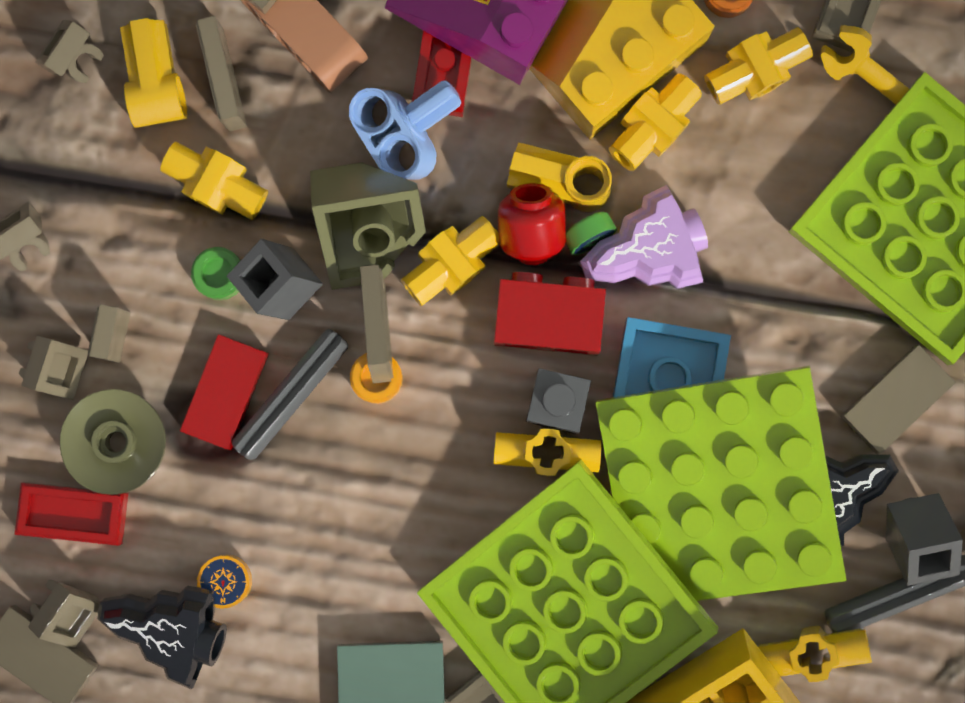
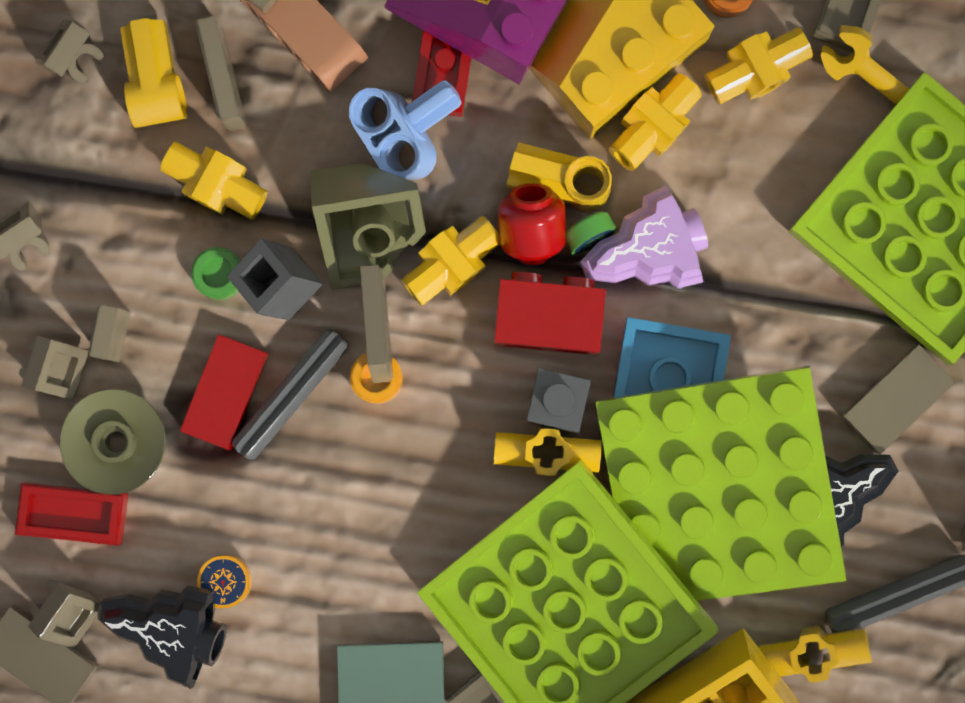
dark grey brick [886,493,963,586] -> none

